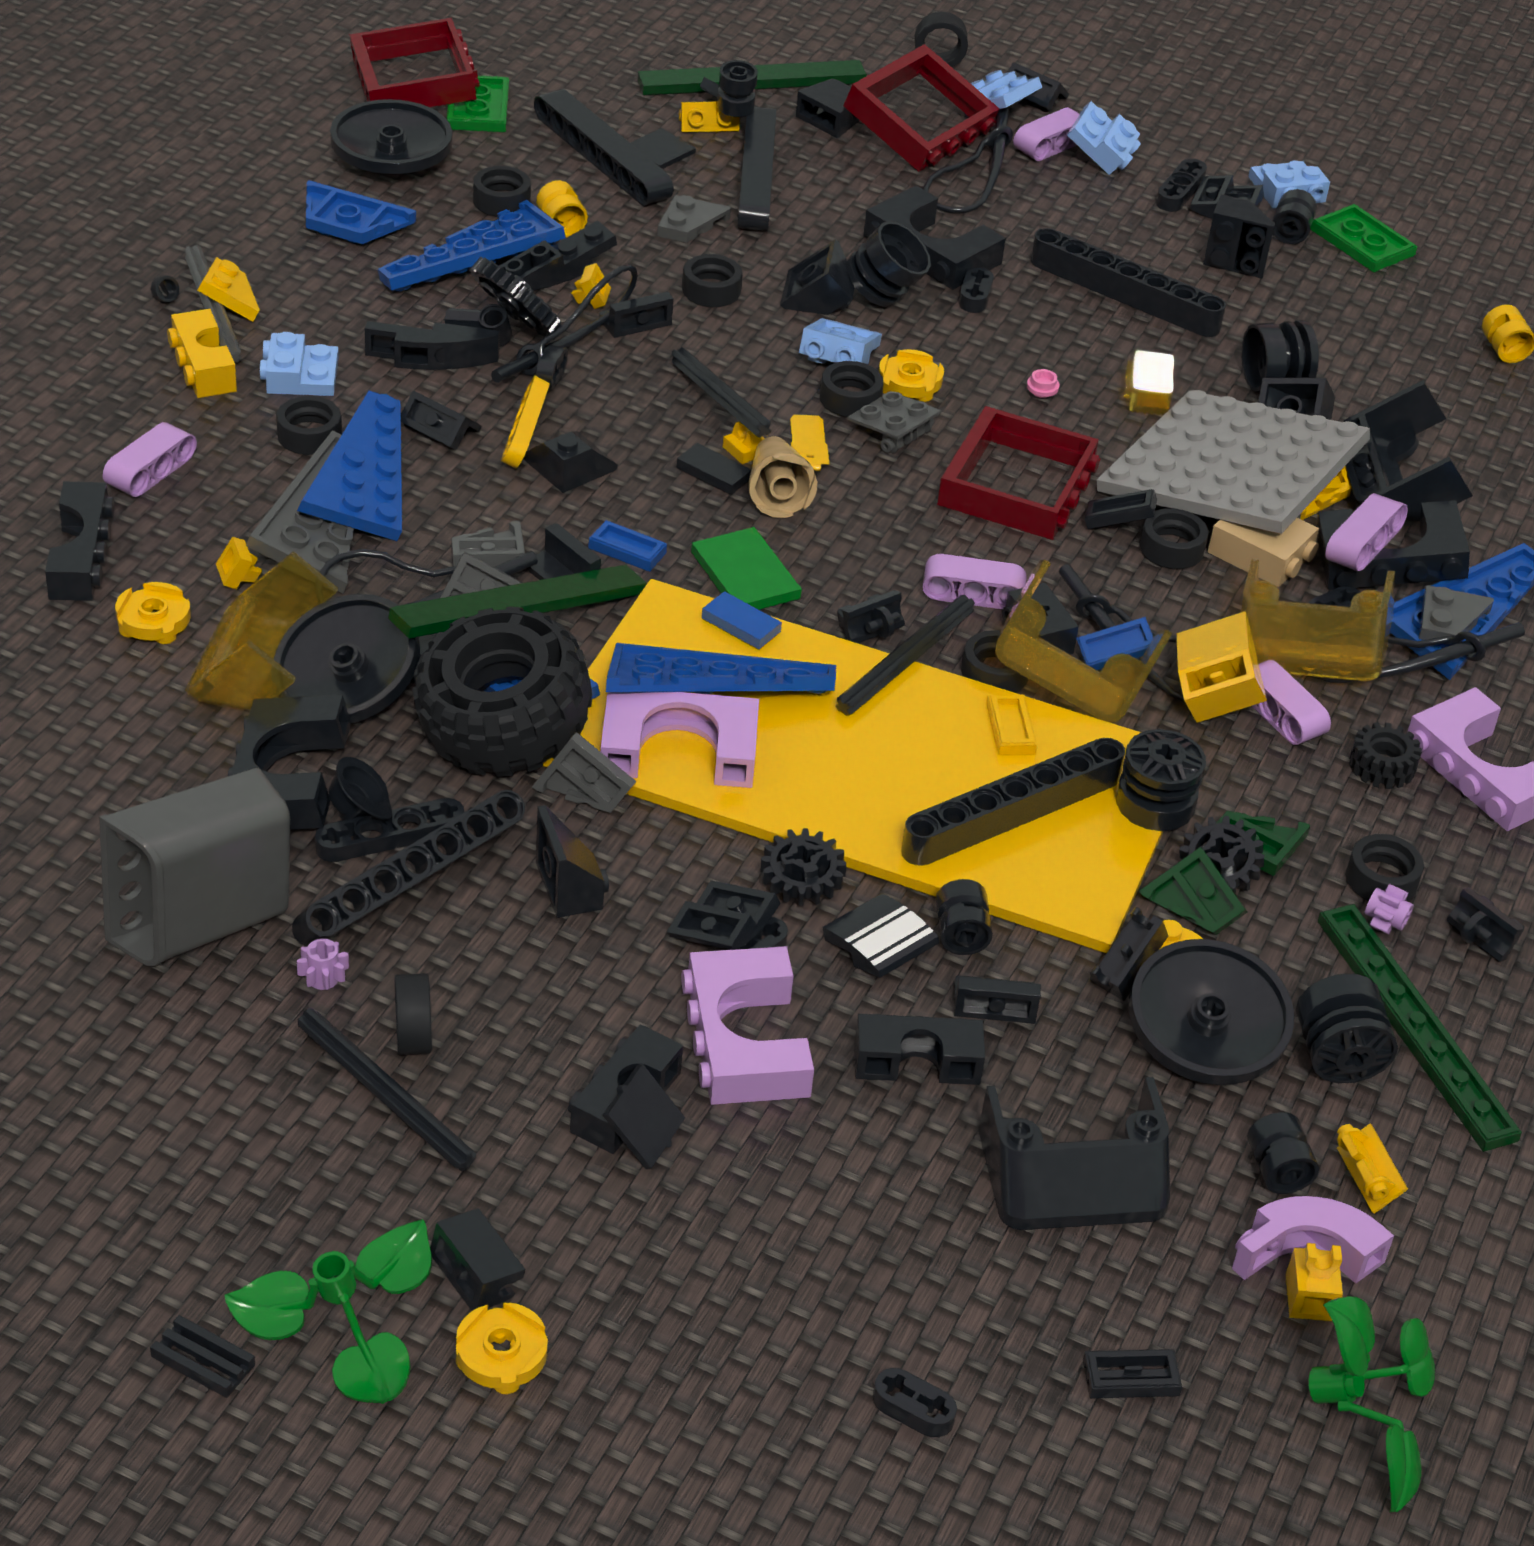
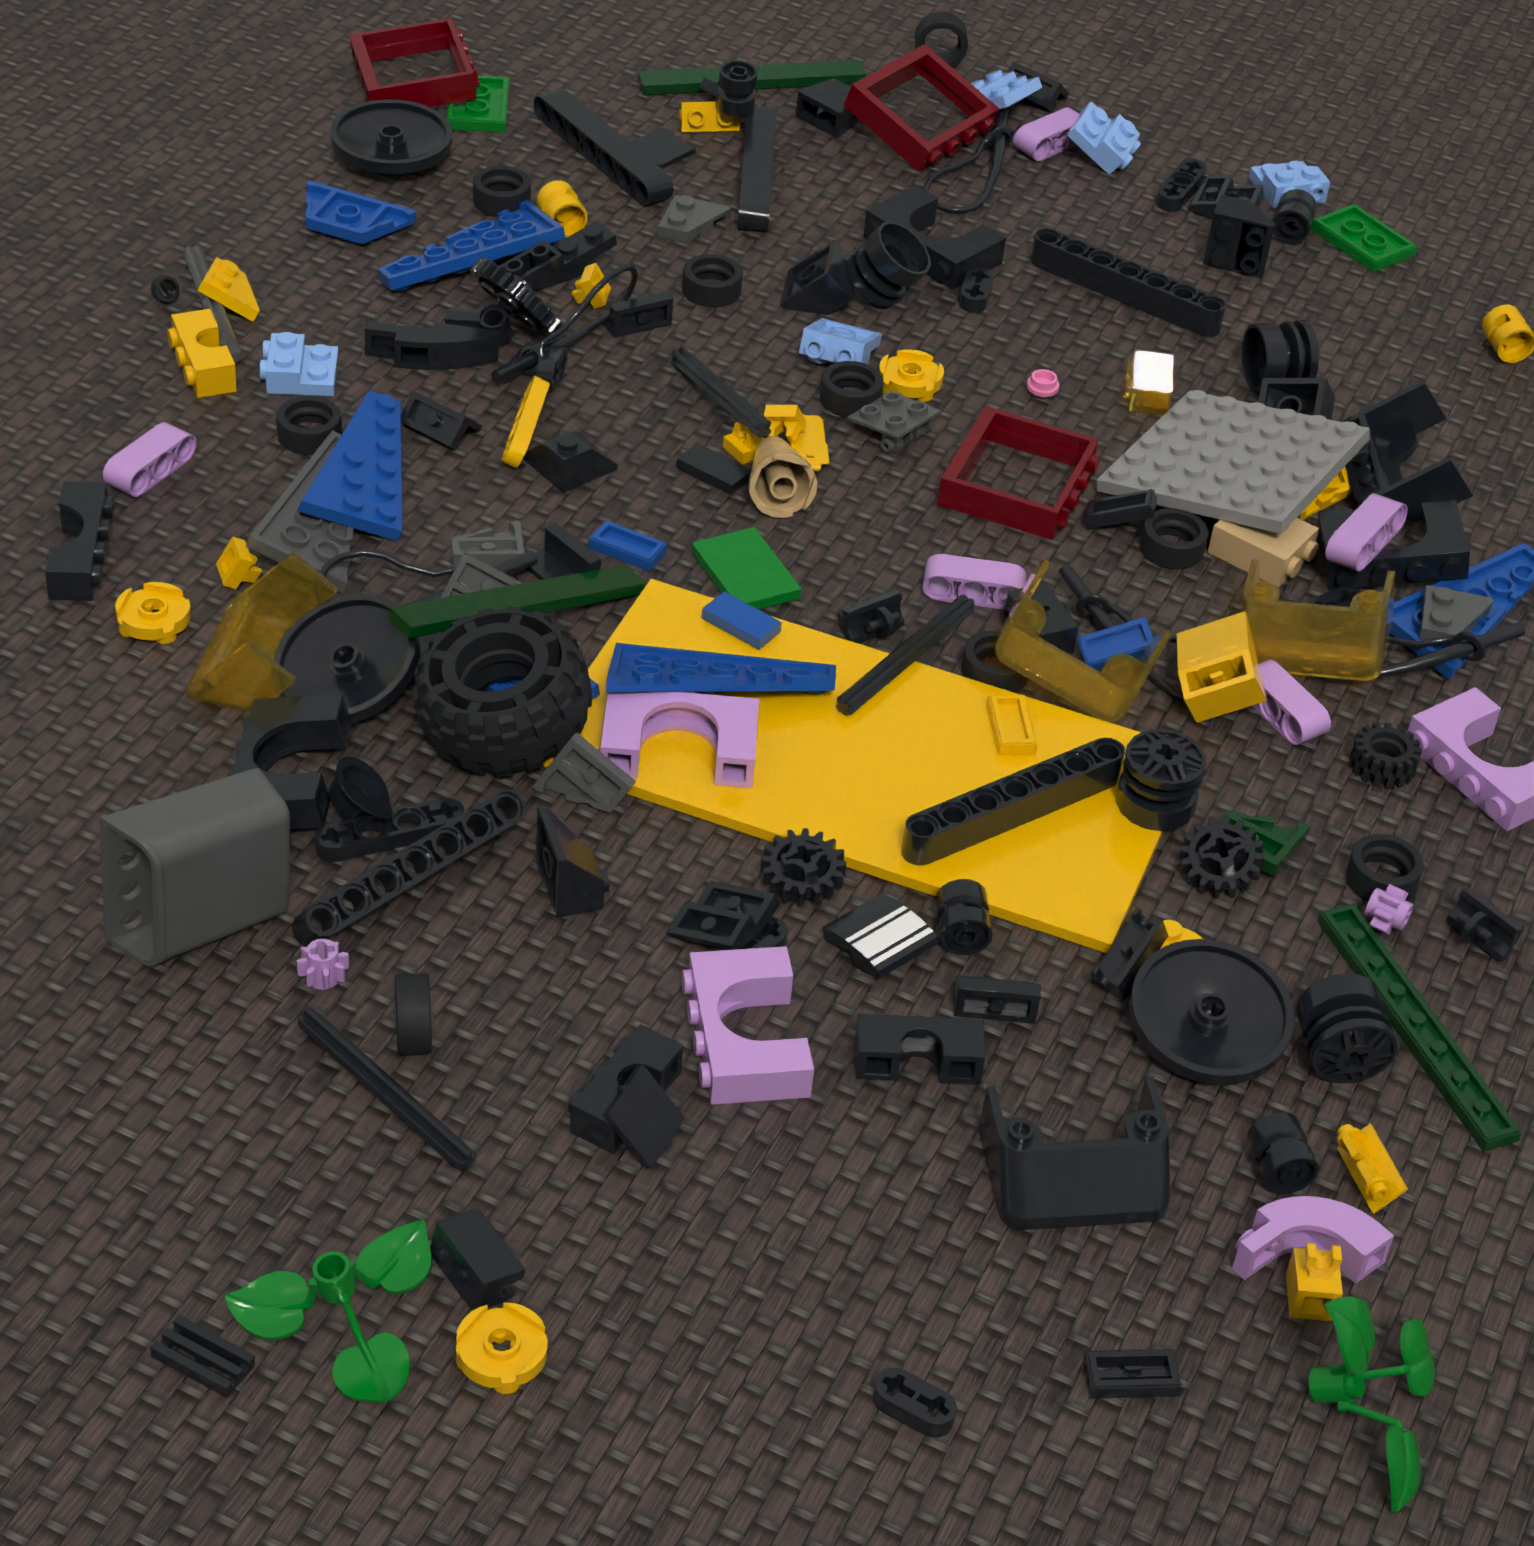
dark green wing [1140,847,1248,935] -> none
none -> yellow tile [764,405,807,443]

